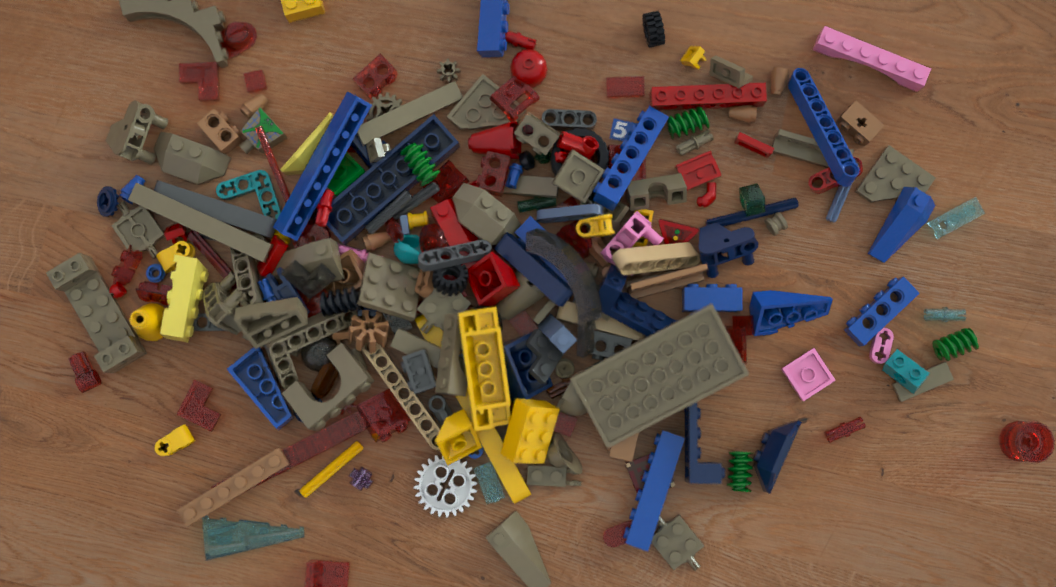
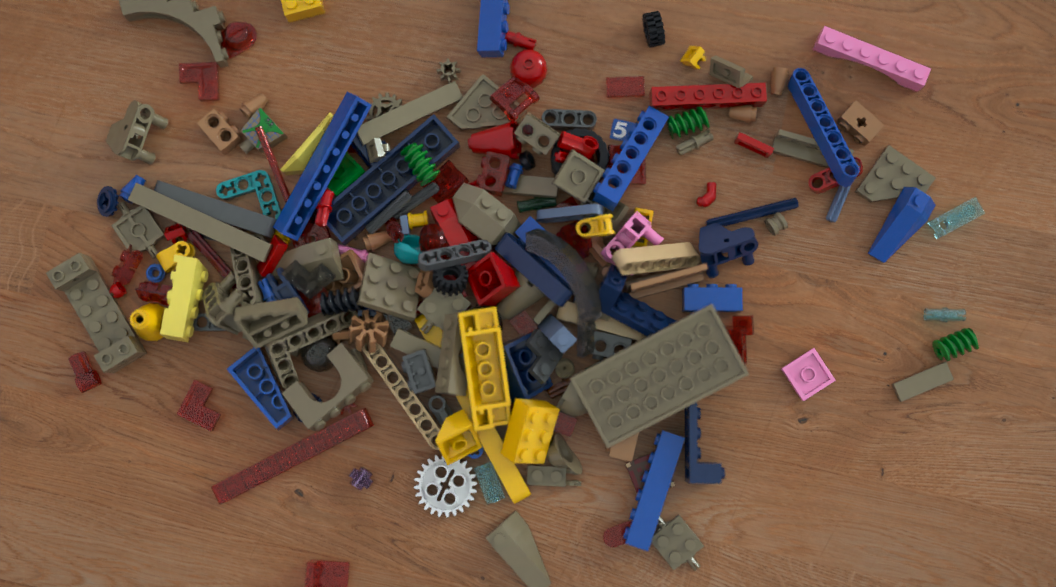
dark tan wedge [154,132,231,185] -> none
yellow piece [155,424,195,456] -> none
medium nougat plate [177,447,290,527] -> none
clear light blue wedge [202,516,304,561] -> none
clear red tile [244,69,267,93] -> none
yellow axle [299,441,363,498] -> none
reddish brown tile [311,361,339,398] -> none
clear red brick [353,53,398,100] -> none
clear red plate [356,389,411,443] -> none
clear green plate [534,150,551,164] -> none
dark tan arch [625,173,687,211] -> none
piece [658,219,699,244] -> none
red plate [675,150,722,191] -> none
green piece [726,451,754,492] -> none
clear green brick [739,183,765,216] -> none
blue wedge [749,290,833,336] -> none
dark blue wedge [753,420,802,494] -> none
clear red pin [824,417,866,443] -> none
blue brick [844,276,920,347] -> none
bright pink beam [869,328,894,364] -> none
teal brick [882,349,930,394] -> none
clear red wheel [999,421,1055,463] -> none

